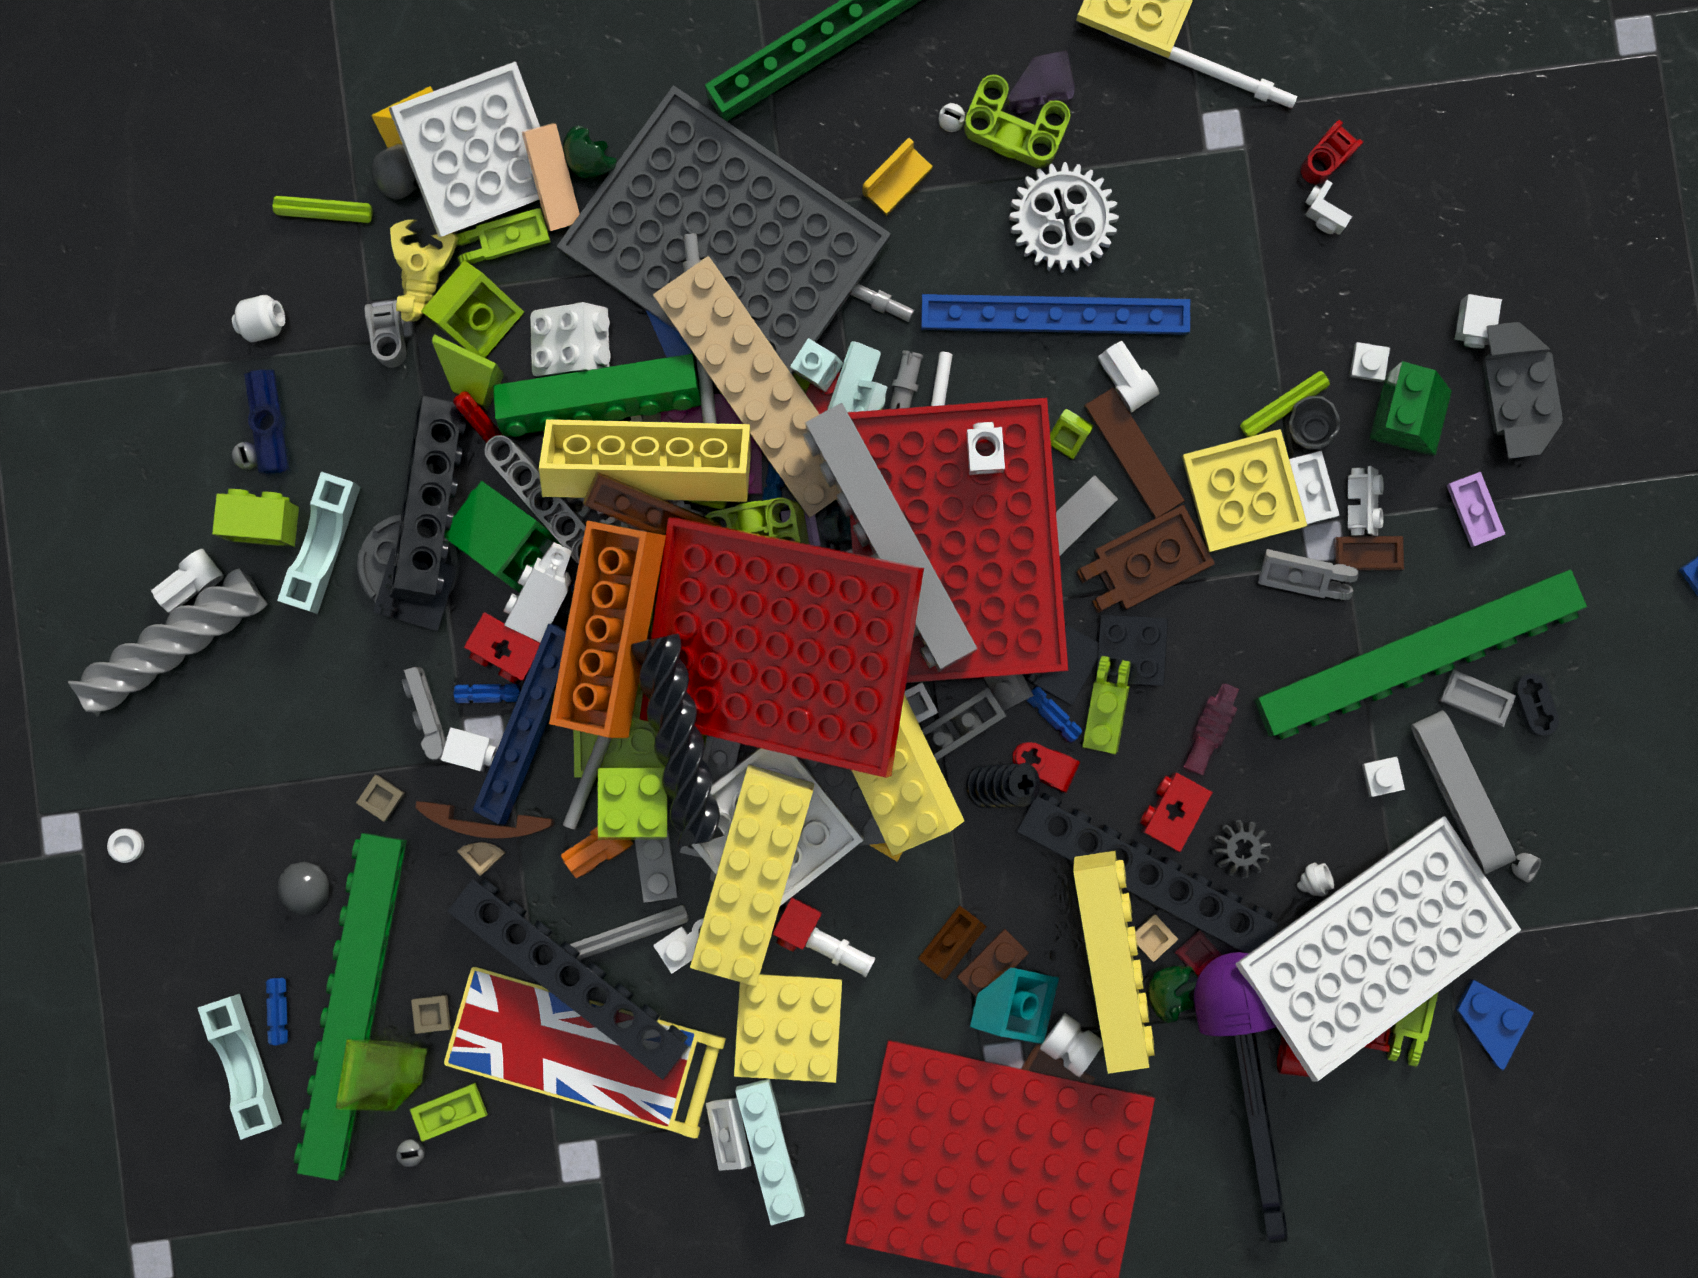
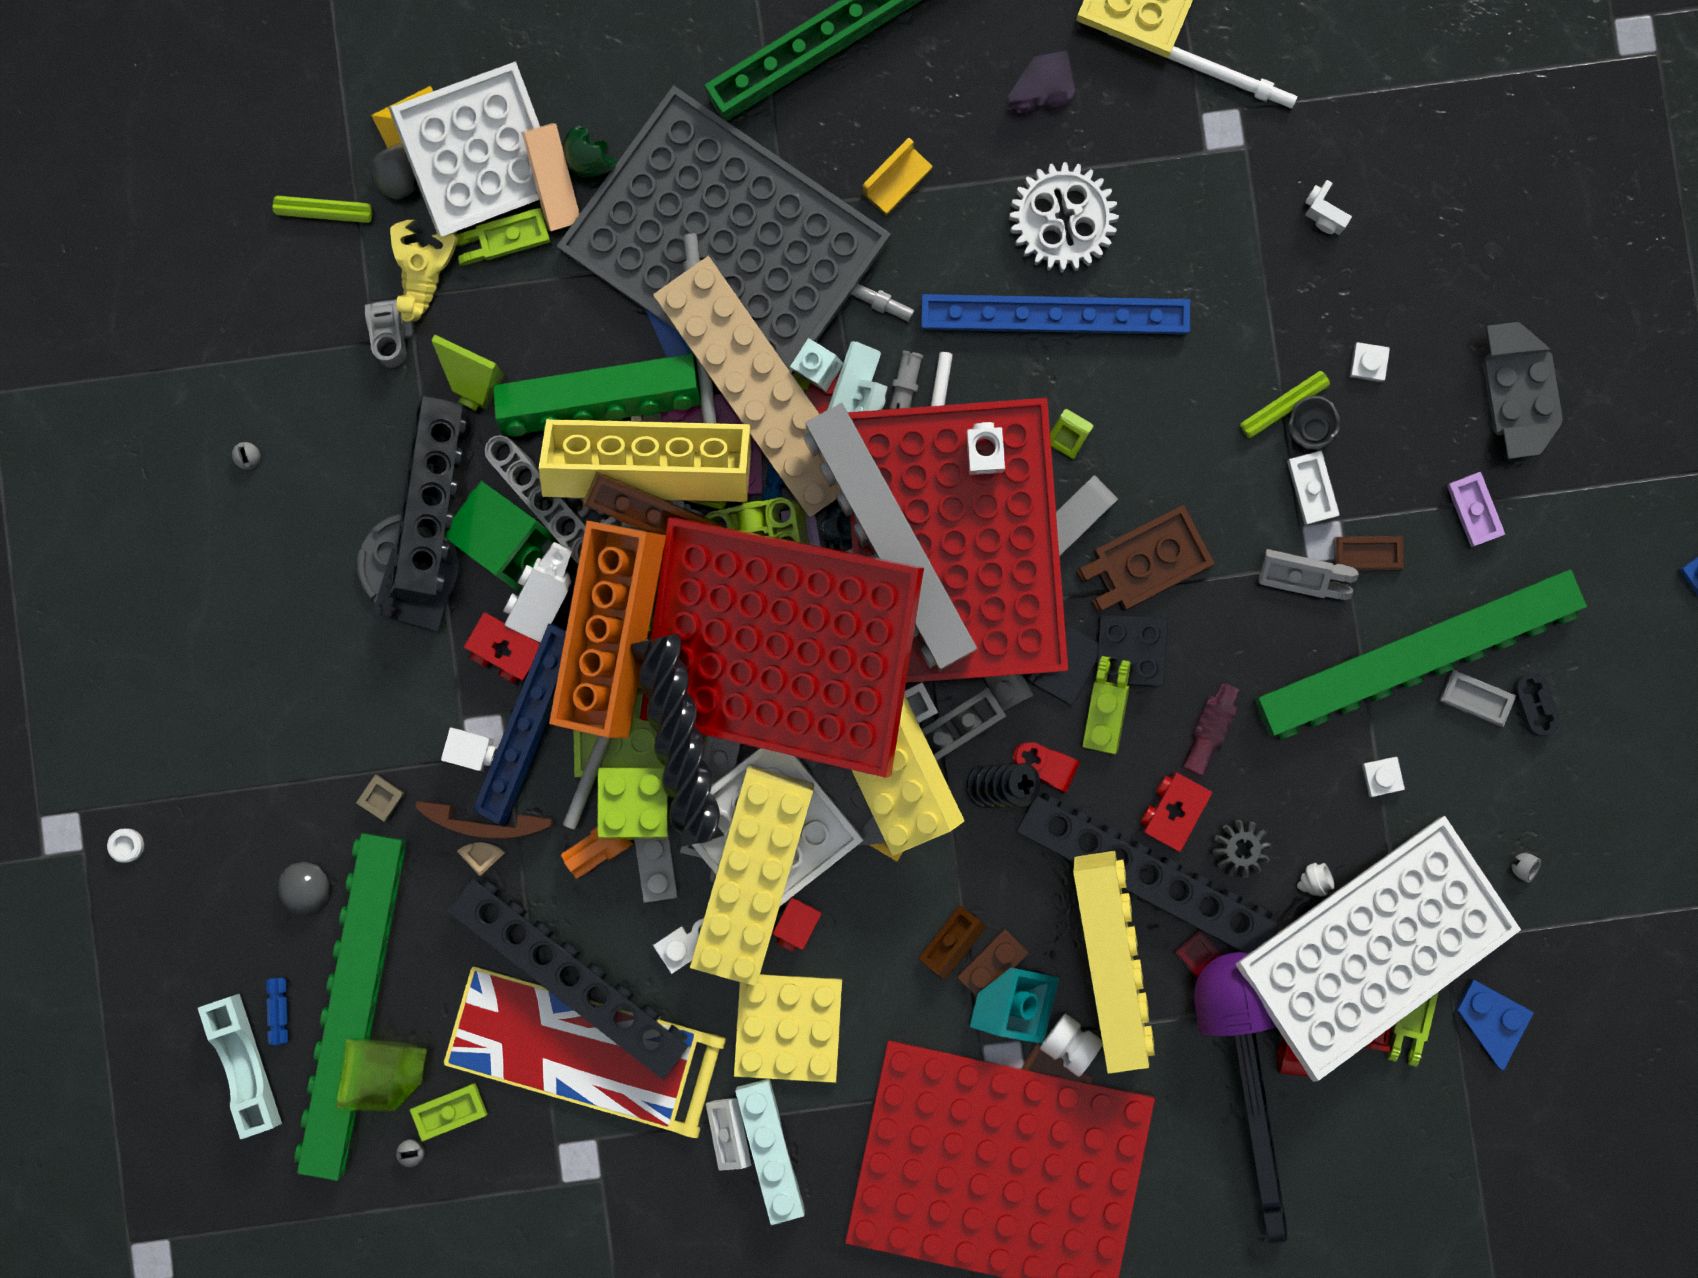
light grey piece [68,568,268,717] -> none
white piece [151,549,224,613] -> none
lime brick [212,489,299,547] -> none
white head [232,295,285,342] -> none
clear blue piece [244,369,290,474] -> none
light aqua arch [277,472,361,614] -> none
light grey hinge [402,667,446,760] -> none
dark tan plate [411,995,451,1034] -> none
lime slope [421,260,524,358] -> none
red axle [453,391,502,443] -> none
blue axle [454,684,521,703] -> none
white bracket [530,302,611,377] -> none
light grey axle [570,905,689,960] -> none
white pin [805,927,876,977] -> none
white hinge [938,103,965,132] -> none
lime beam [964,74,1071,169] -> none
blue axle [1026,686,1082,743] -> none
reddish brown tile [1084,387,1185,519] -> none
white piece [1097,341,1160,413] -> none
tan plate [1135,914,1178,962] -> none
dark green hair [1148,966,1198,1023] -> none
light yellow plate [1182,429,1307,553] -> none
red piece [1301,119,1364,185] -> none
white hinge [1348,466,1384,536] -> none
green slope [1369,361,1452,456] -> none
light grey beam [1411,710,1516,875] -> none
white brick [1455,294,1502,348] -> none

